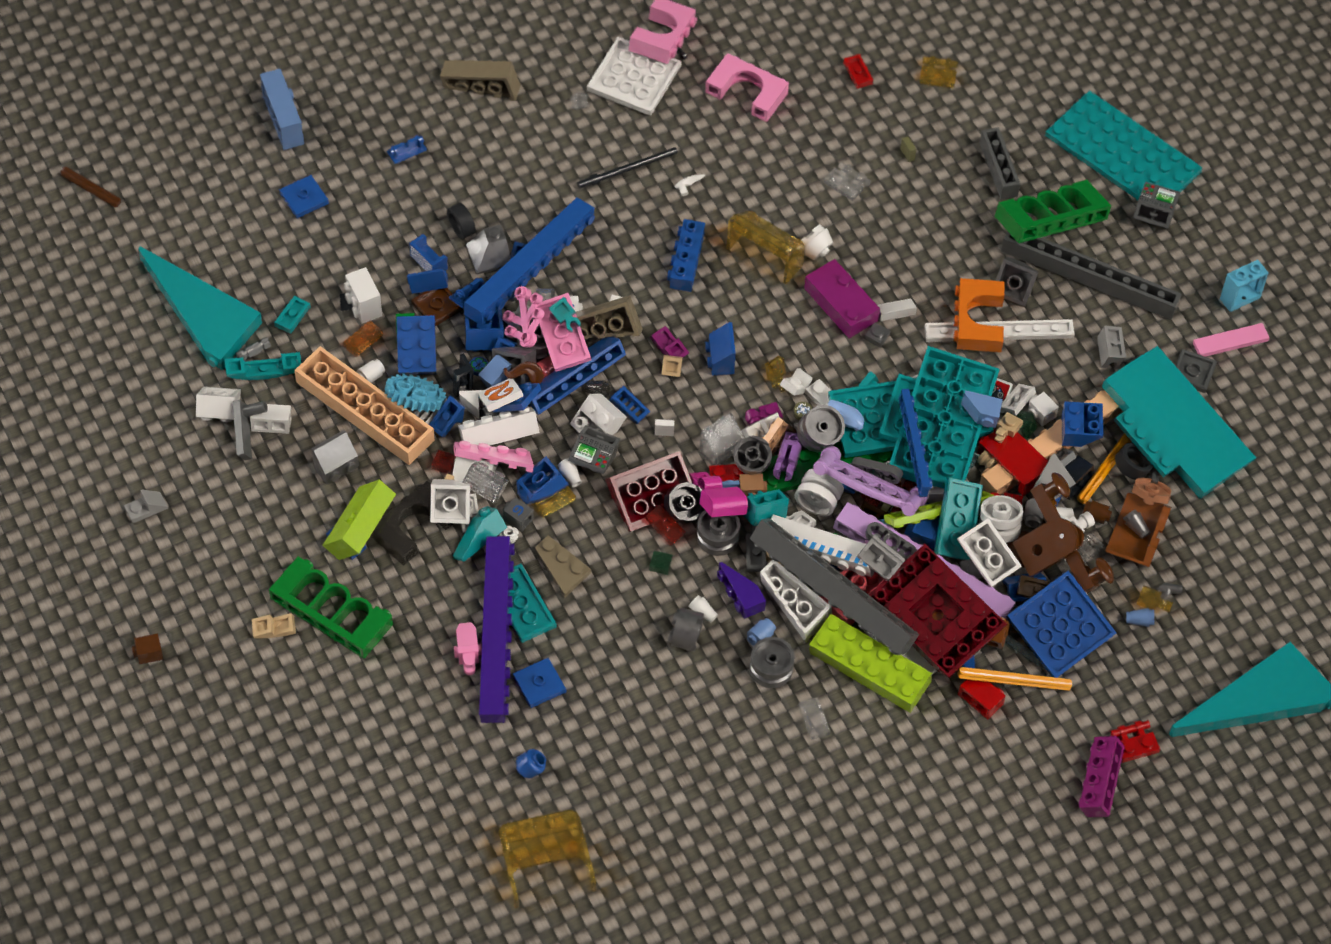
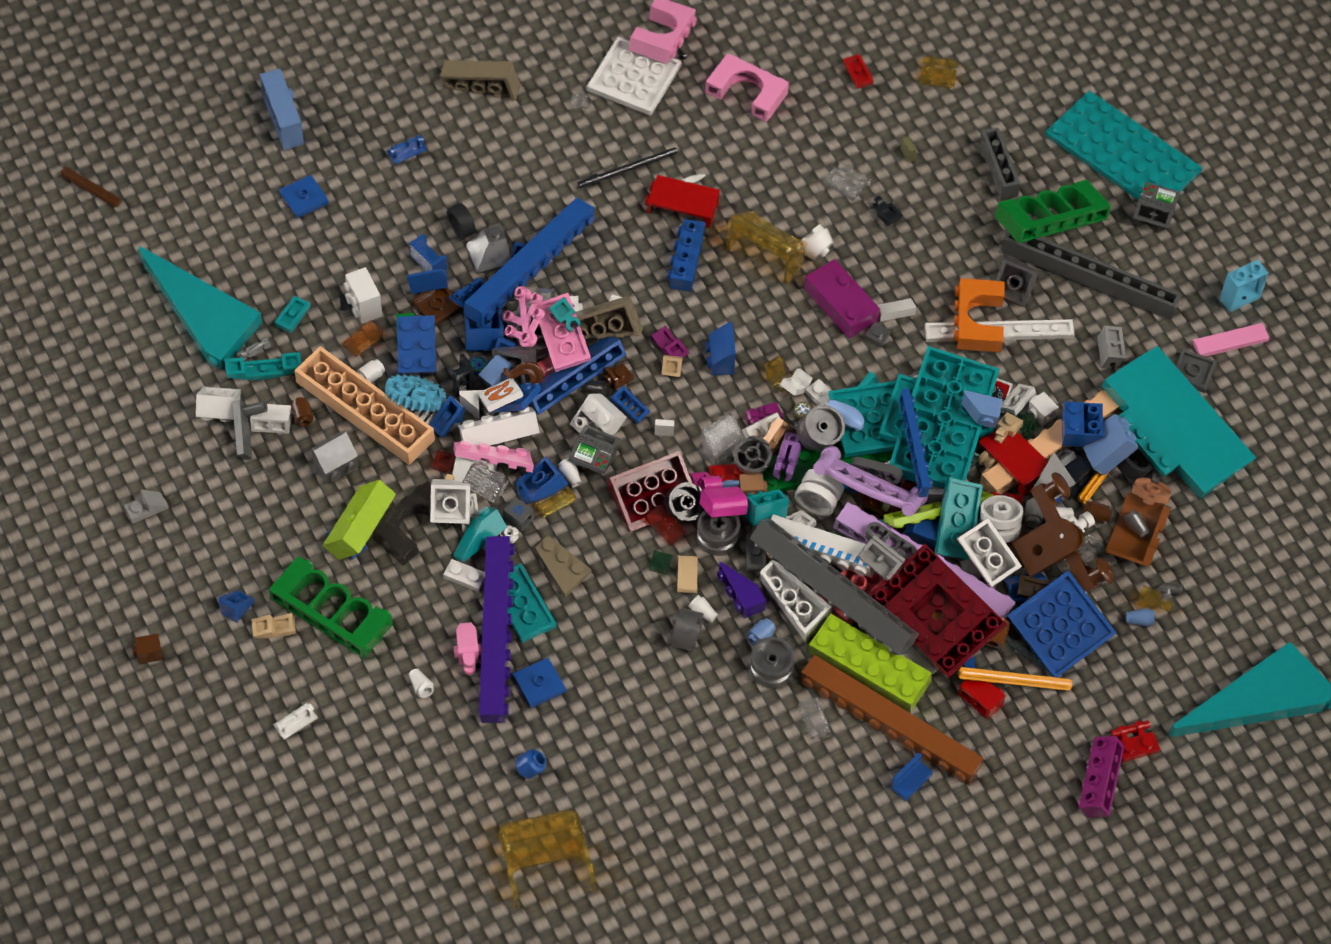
none -> blue slope [218,590,255,623]
none -> white hinge [273,703,318,740]
none -> reddish brown brick [291,397,314,427]
none -> white cone [409,669,434,698]
none -> white plate [443,559,485,592]
none -> reddish brown bracket [603,363,634,390]
none -> red panel [645,175,720,229]
none -> tan slope [677,556,698,593]
none -> dark orange brick [800,655,984,785]
none -> black plate [872,195,903,227]
none -> blue panel [891,753,933,801]
none -> medium blue brick [1083,414,1139,475]

